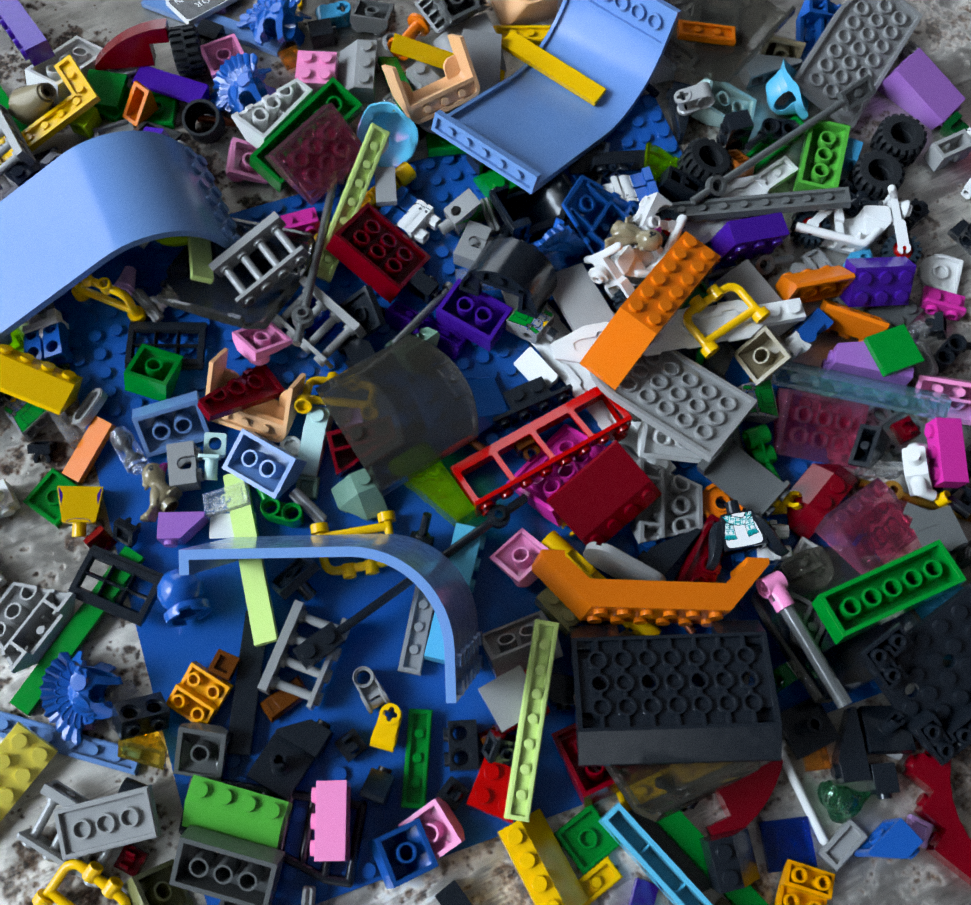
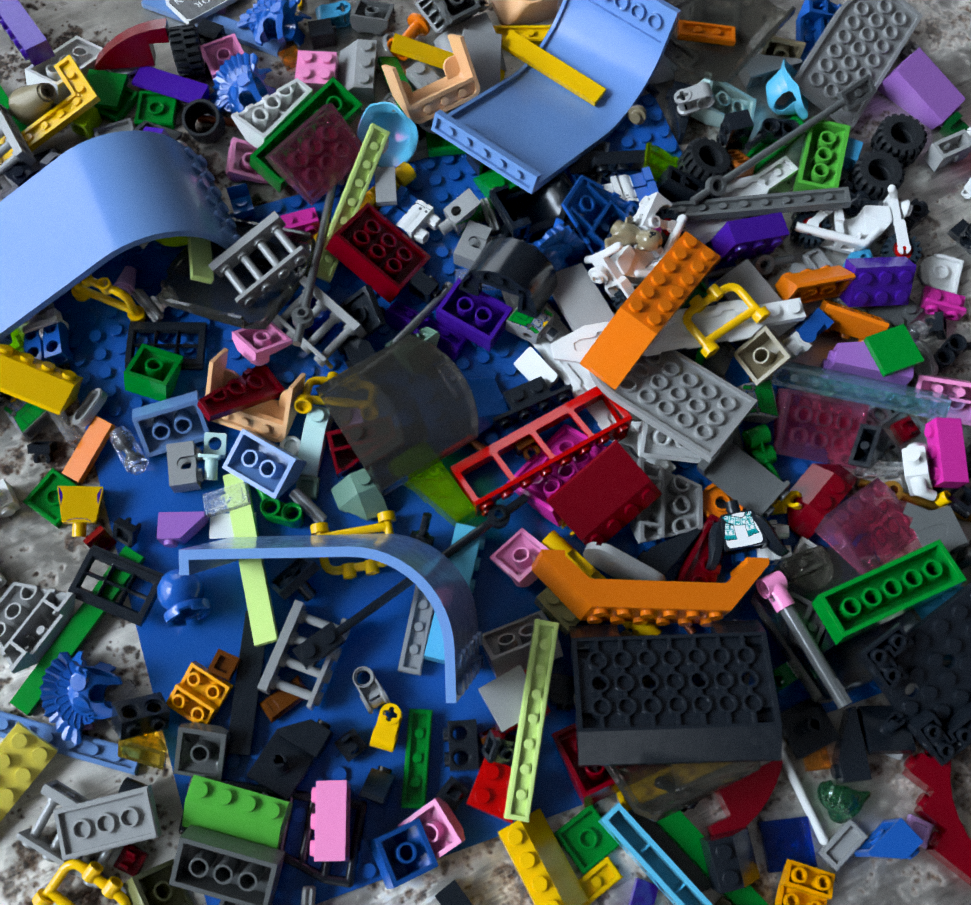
orange slope [122,81,158,127] -> none
dark tan animal [140,463,183,522] -> none
black brick [866,762,900,800] -> none
none -> blue slope [226,183,256,220]
none -> dark tan plate [627,105,647,125]

